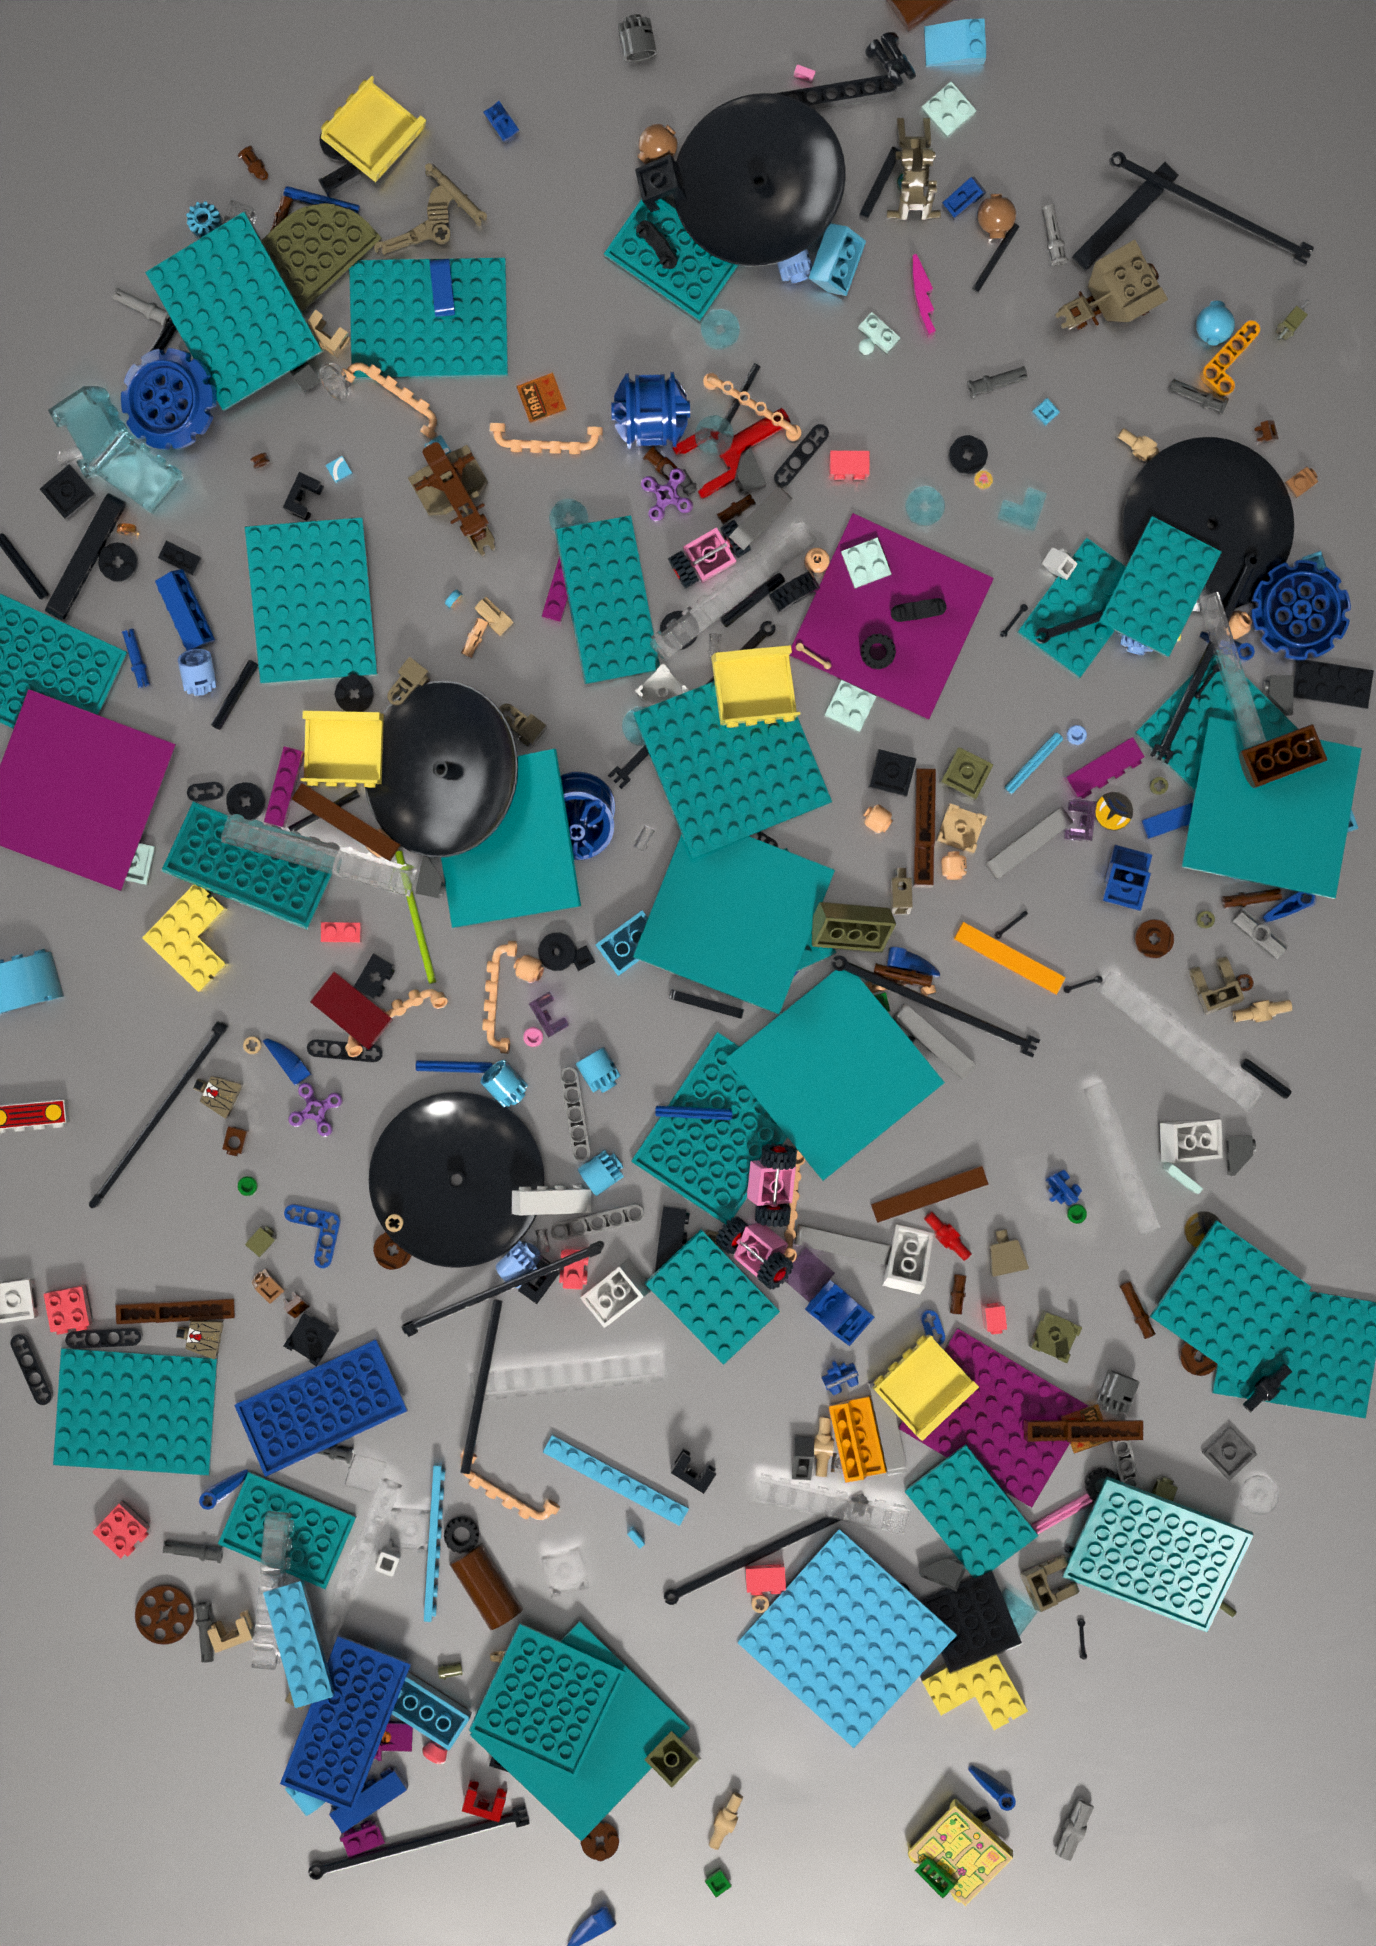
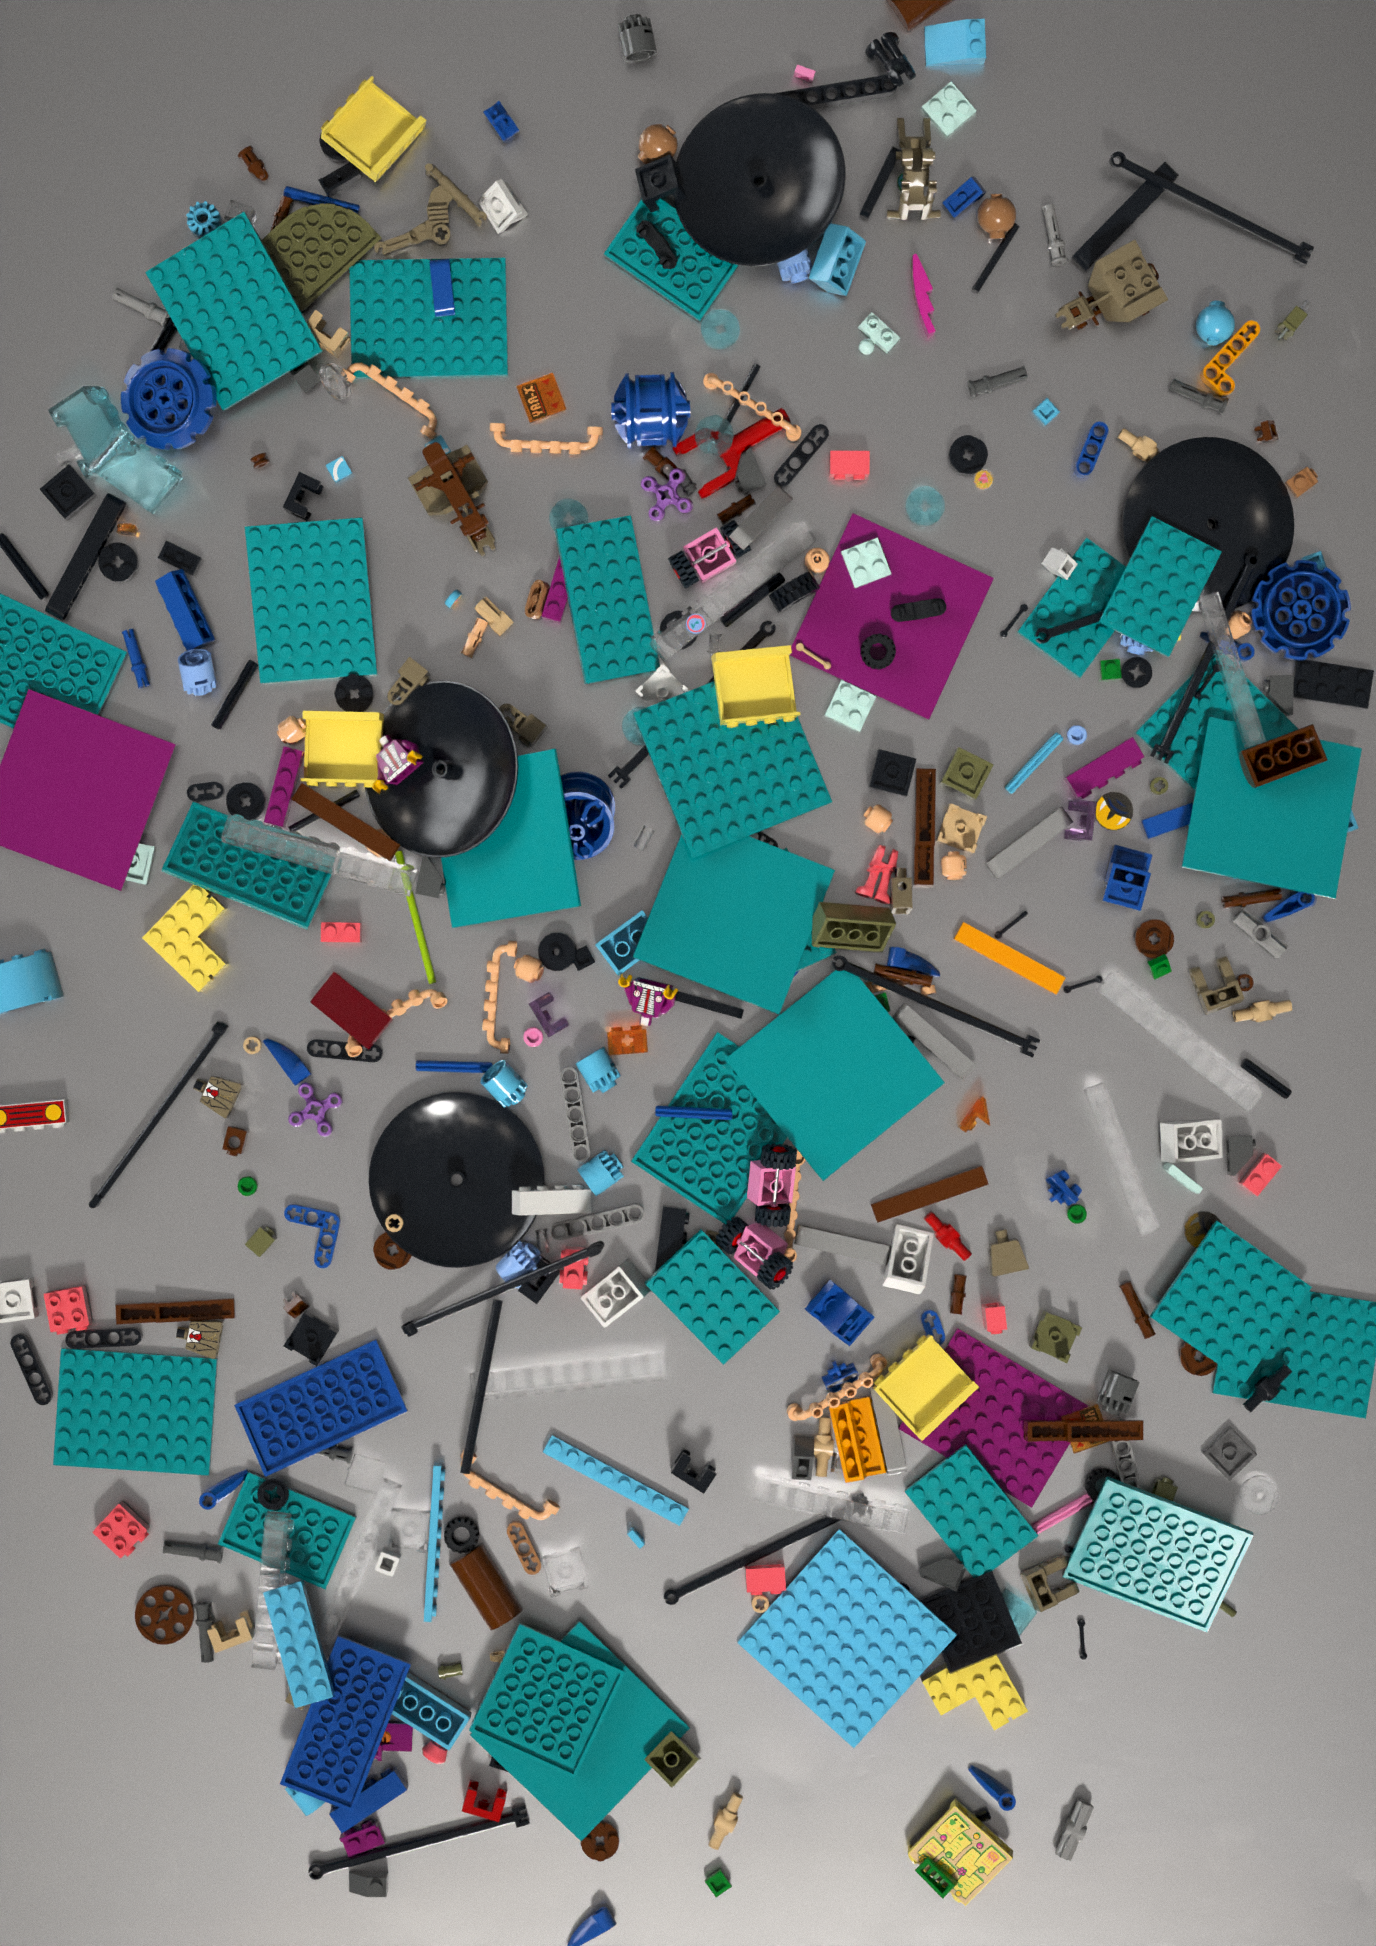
medium nougat bracket [251,1269,284,1304] -> none
black brick [354,953,395,999] -> none
clear purple panel [784,1247,835,1302] -> none
clear light blue plate [997,487,1047,532] -> none
none -> black gear [257,1478,289,1510]
none -> light nougat head [277,716,307,745]
none -> dark grey slope [349,1871,388,1897]
none -> torso [372,735,424,794]
none -> white bracket [477,179,528,234]
none -> medium nougat beam [507,1521,541,1575]
none -> medium nougat plate [525,580,550,619]
none -> clear orange brick [607,1025,648,1055]
none -> torso [618,974,678,1026]
none -> light blue tile [686,614,706,634]
none -> light nougat bar [787,1353,887,1421]
none -> coral piece [855,845,898,905]
none -> clear orange slope [958,1096,990,1132]
none -> blue beam [1074,422,1109,478]
none -> green plate [1099,659,1122,681]
none -> black gear [1121,657,1152,688]
none -> green plate [1147,954,1172,980]
none -> coral brick [1238,1153,1282,1196]

